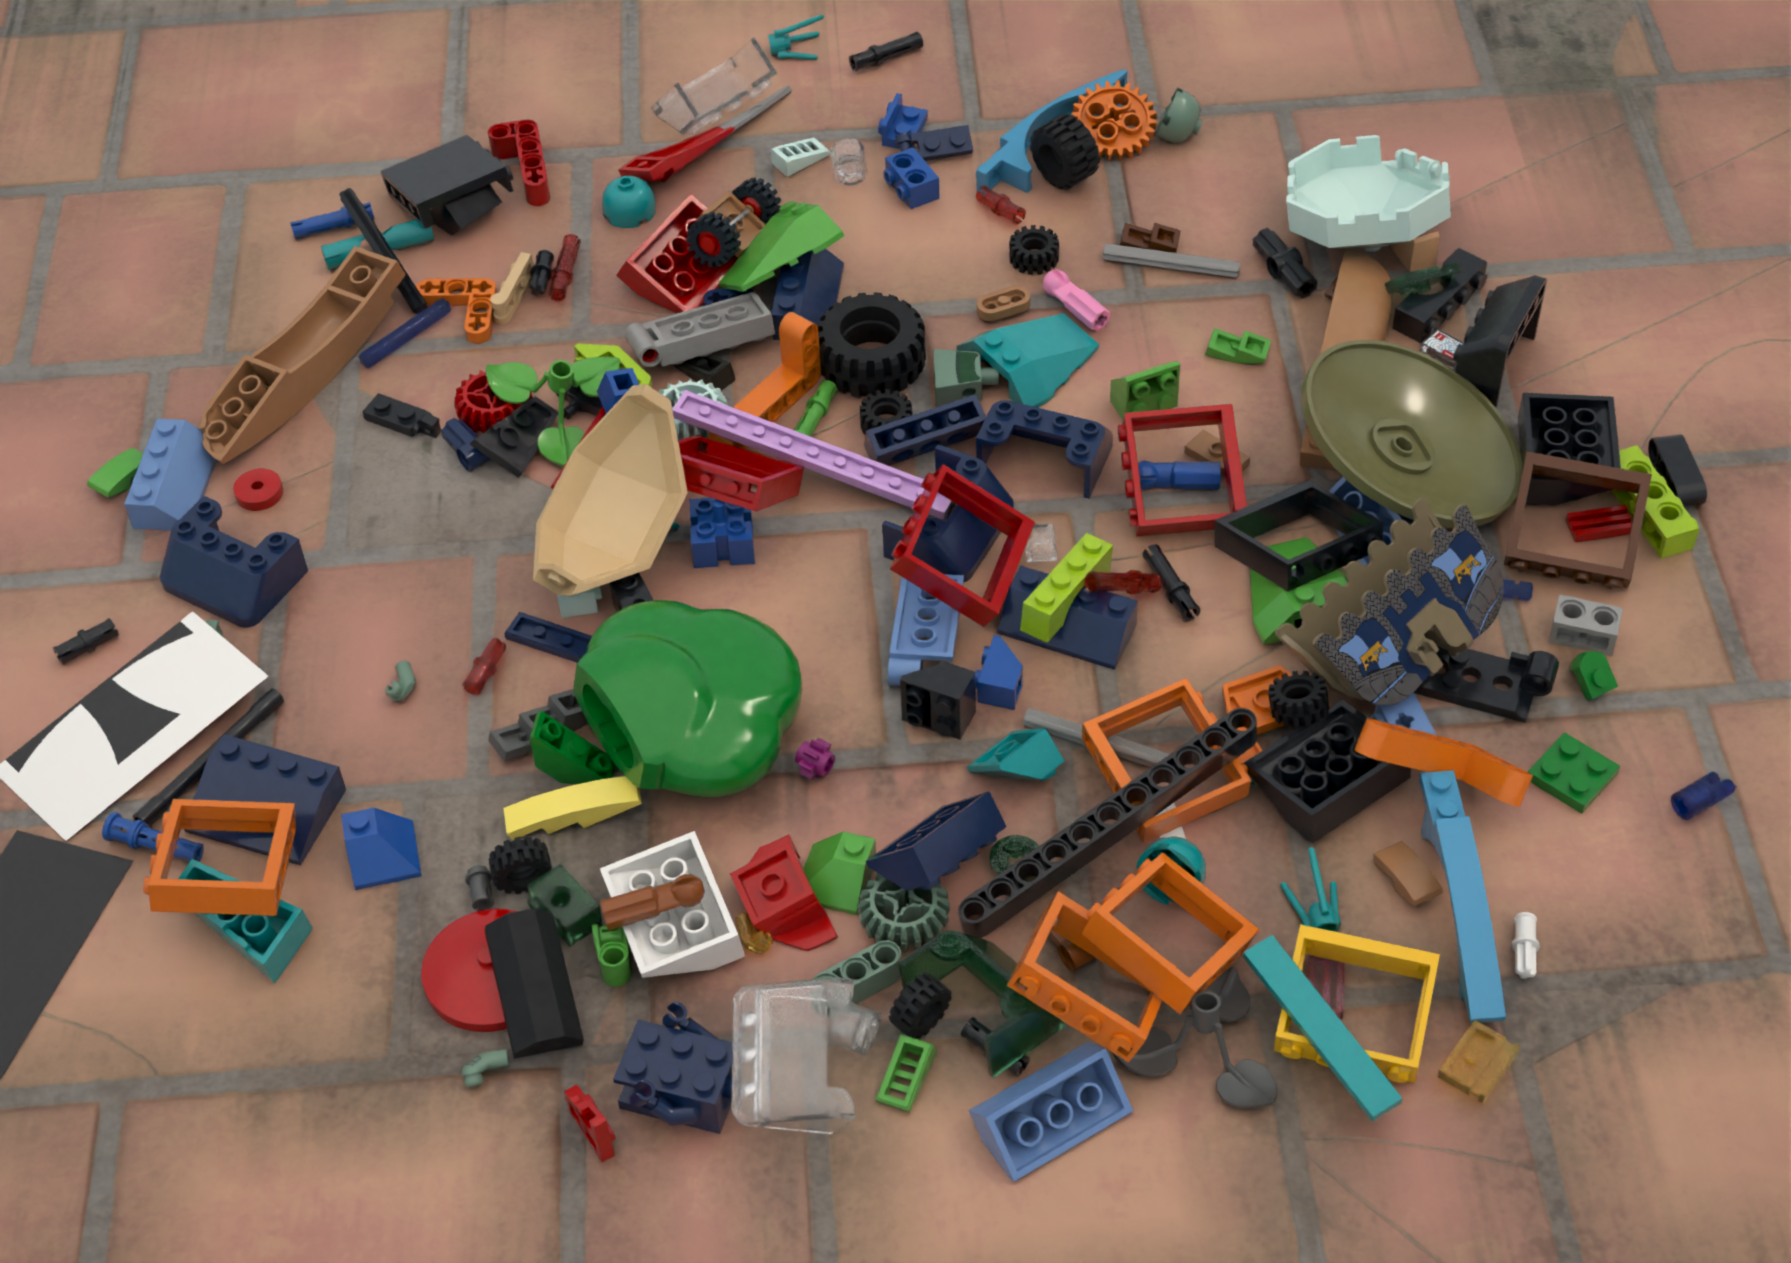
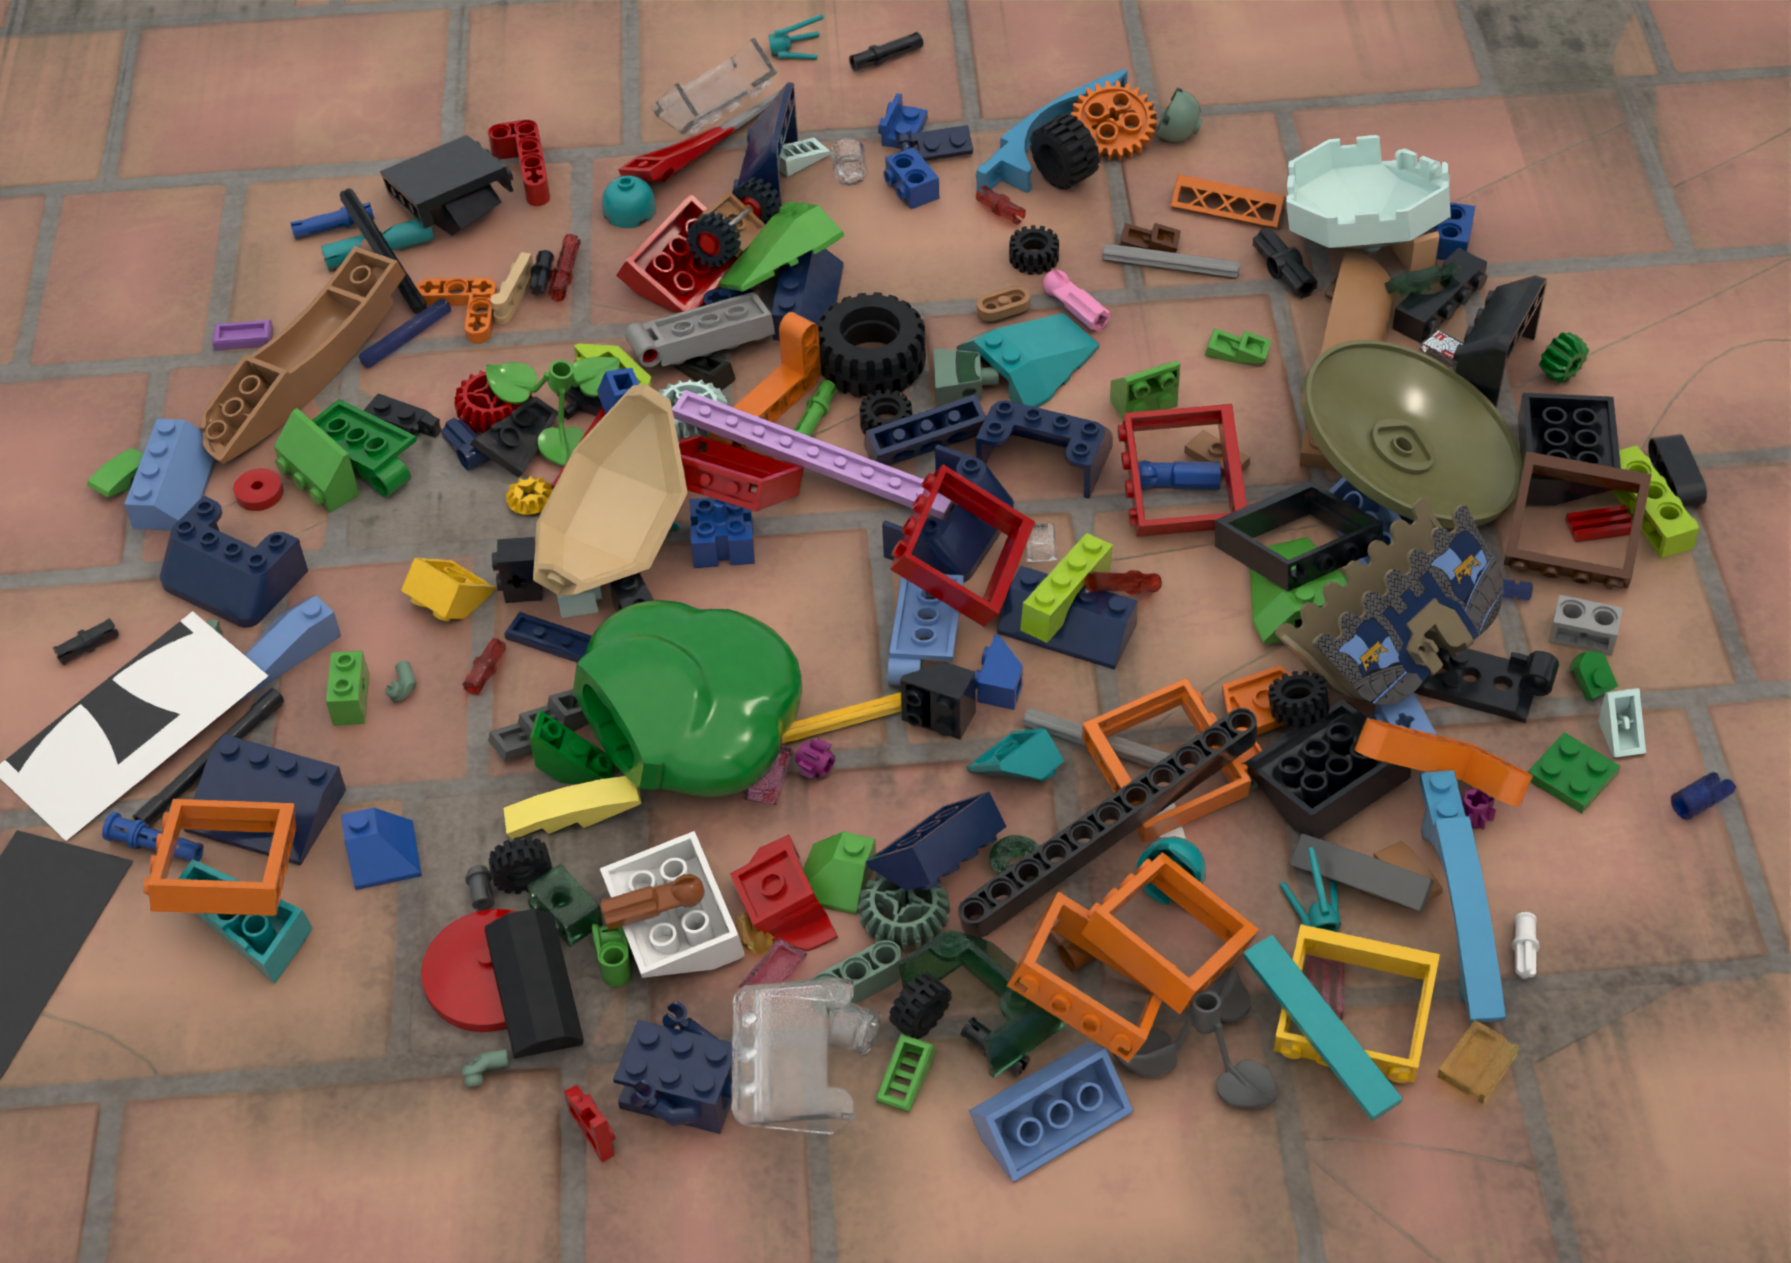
black pin [1142,544,1201,621] -> none
none -> medium lavender tile [212,320,273,350]
none -> medium blue wedge [237,595,341,703]
none -> bright green slope [274,408,360,513]
none -> green hinge [312,399,418,498]
none -> bright green brick [326,651,369,726]
none -> yellow slope [401,558,496,622]
none -> black brick [492,537,542,603]
none -> yellow gear [505,475,553,515]
none -> dark blue windscreen [733,82,798,206]
none -> clear pink tile [738,938,807,1004]
none -> clear pink tile [744,746,793,805]
none -> yellow axle [781,692,902,744]
none -> orange fence [1171,174,1287,229]
none -> dark grey slope [1289,833,1434,913]
none -> blue brick [1430,202,1476,260]
none -> magenta gear [1461,789,1496,830]
none -> green gear [1539,332,1589,383]
none -> light aqua slope [1598,688,1646,757]

